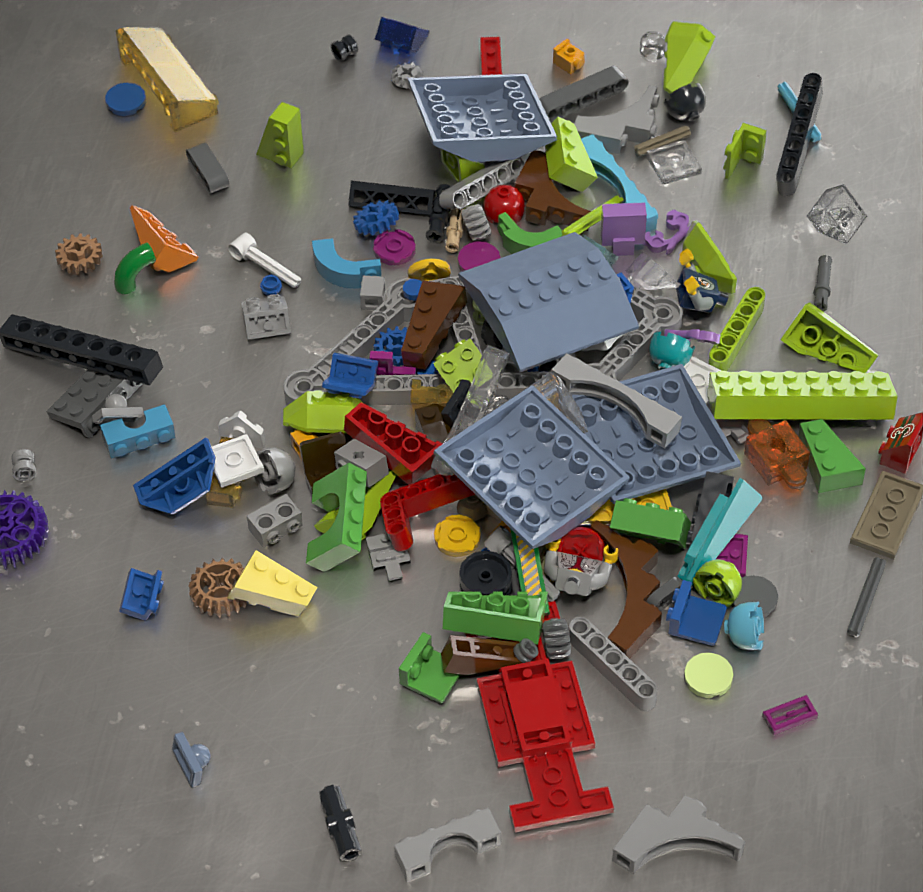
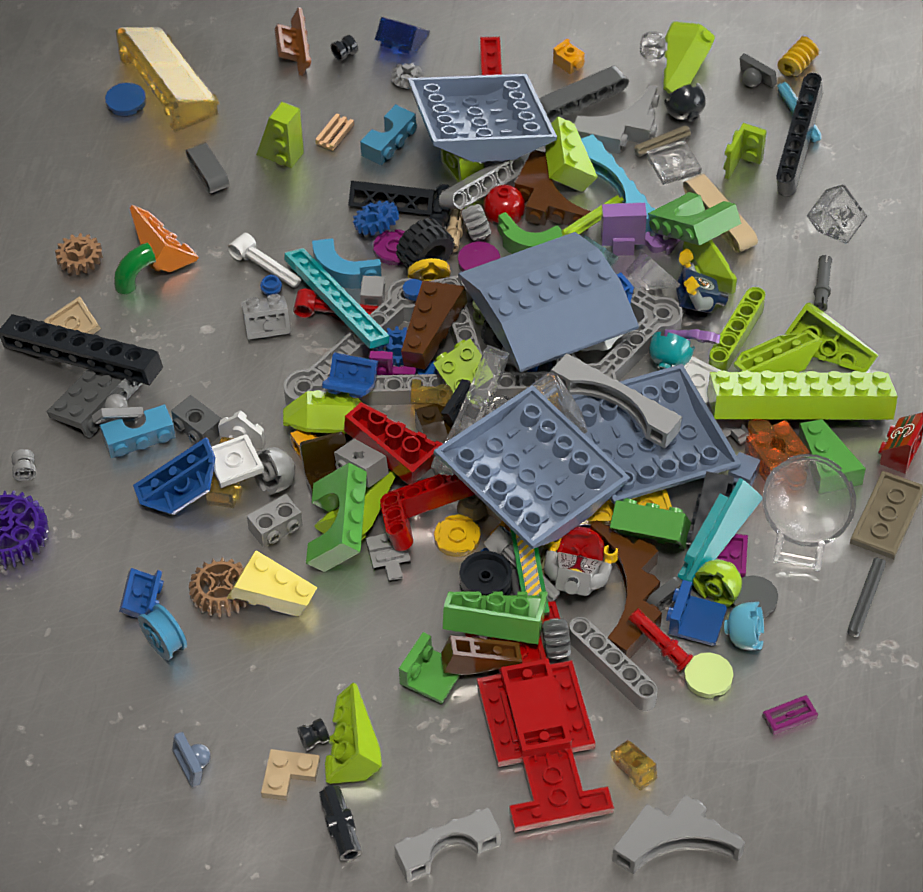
dark grey bush [514,638,538,663] -> none
none -> tan plate [43,296,101,335]
none -> dark azure wheel [138,604,187,660]
none -> dark grey brick [171,395,222,444]
none -> tan plate [261,749,320,801]
none -> dark orange bracket [274,7,311,76]
none -> teal plate [284,248,390,349]
none -> red axle [293,289,379,318]
none -> black wheel [297,718,330,750]
none -> light nougat tile [315,113,354,151]
none -> lime wedge [325,682,382,784]
none -> dark azure arch [360,104,417,166]
none -> black tyre [396,218,455,269]
none -> clear yellow leg [610,740,657,791]
none -> red pin [628,608,693,672]
none -> bright green arch [648,192,742,245]
none -> tan beam [683,174,758,253]
none -> sand blue brick [728,452,761,489]
none -> lime wedge [734,329,822,372]
none -> dark grey tile [739,53,777,88]
none -> clear windscreen [762,454,856,572]
none -> yellow piece [777,36,819,77]

